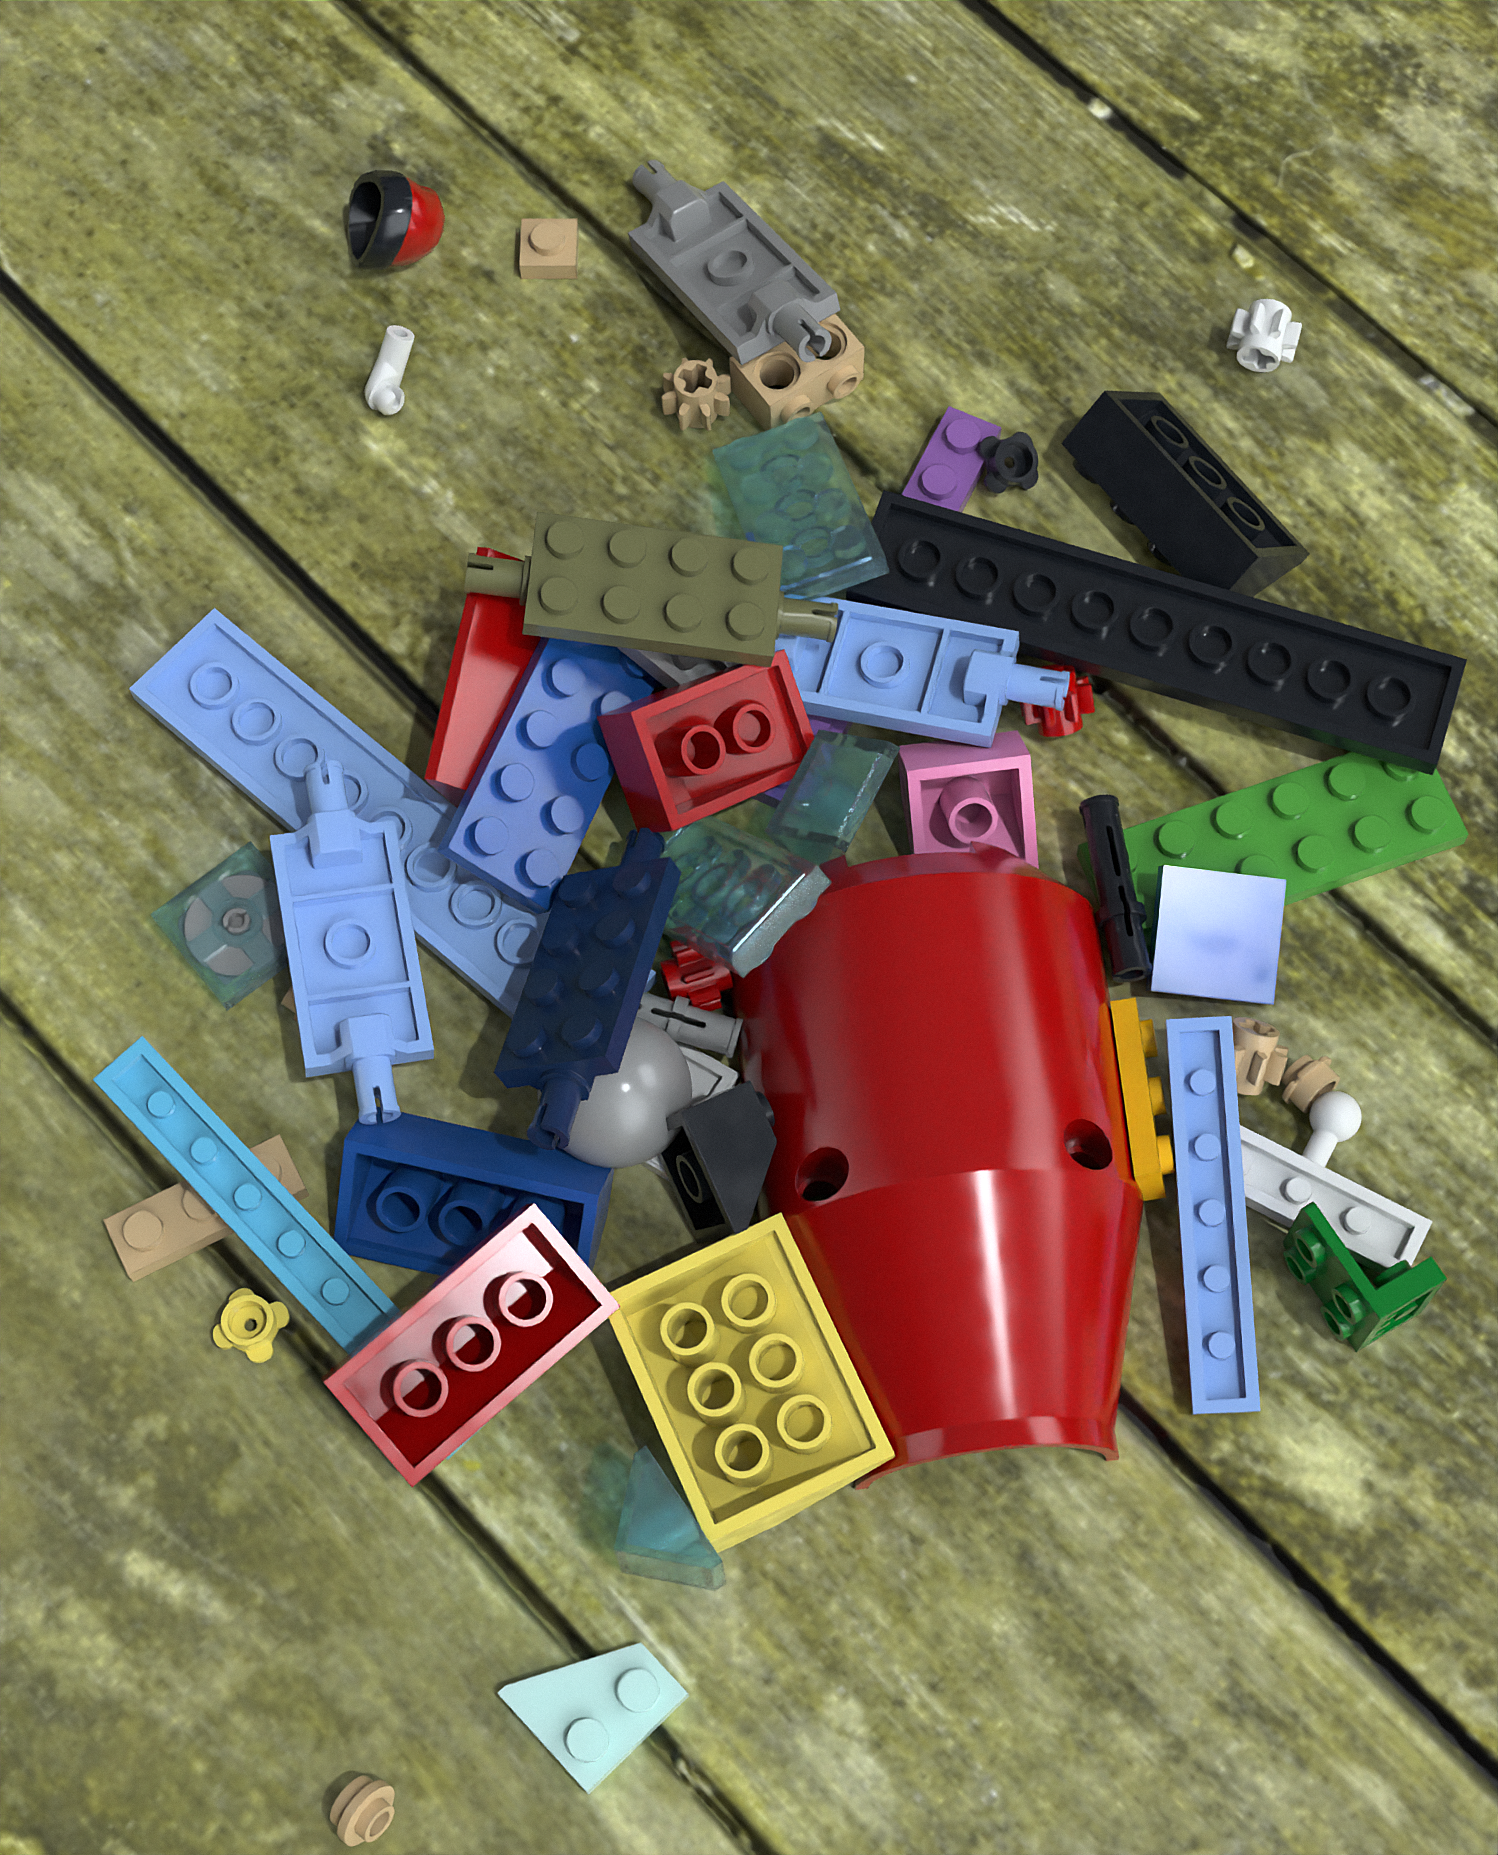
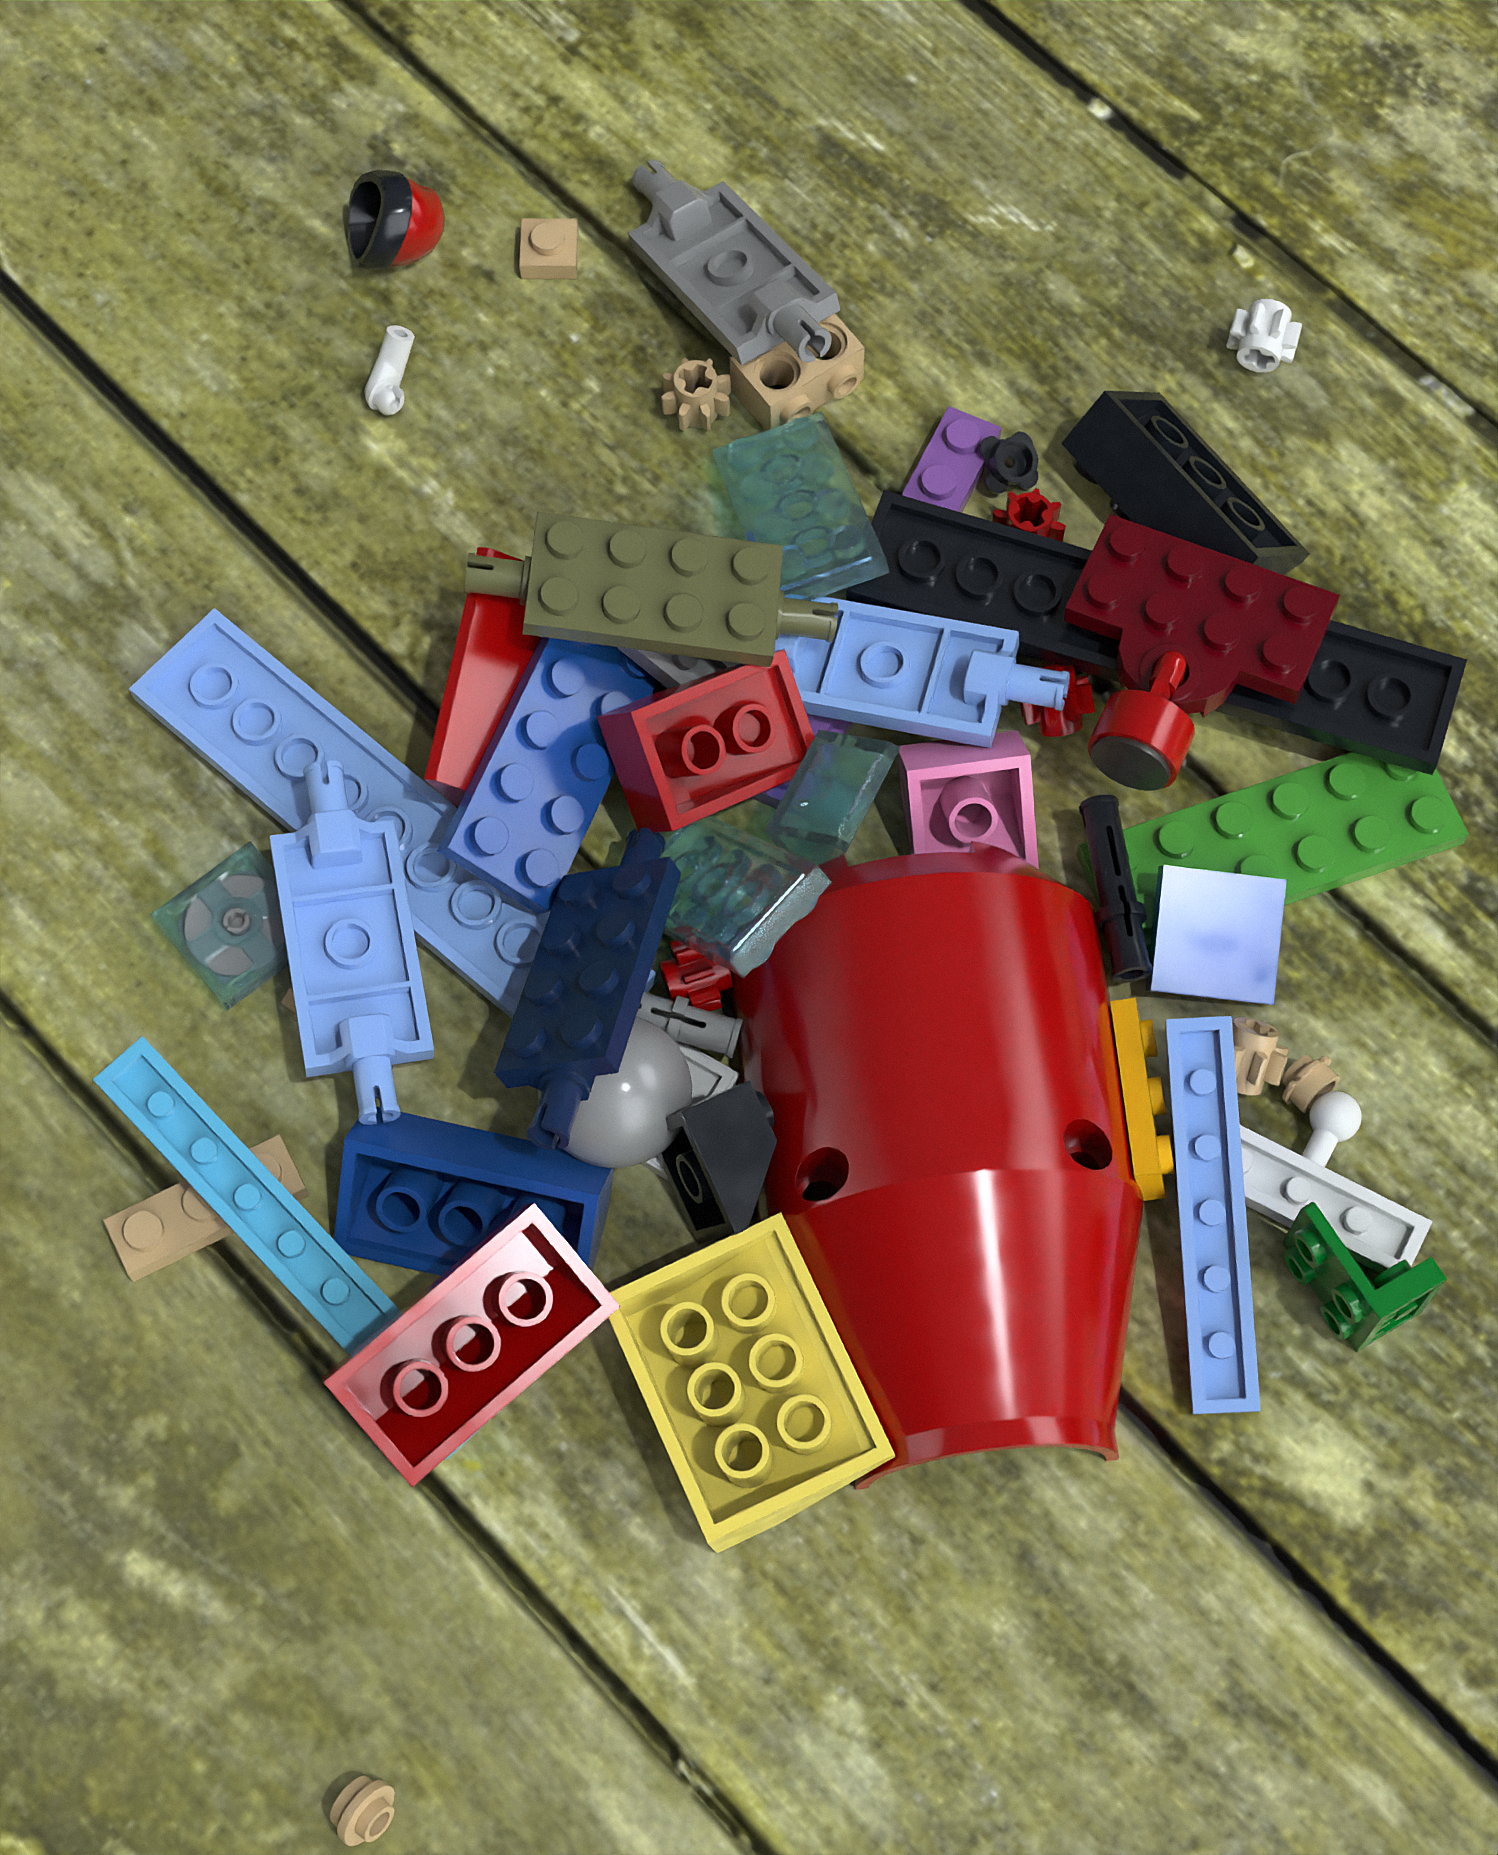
light yellow plate [213,1288,290,1363] -> none
light aqua wing [498,1643,689,1795] -> none
clear light blue slope [614,1446,726,1591] -> none
none -> red gear [992,488,1066,542]
none -> dark red plate [1064,514,1340,791]

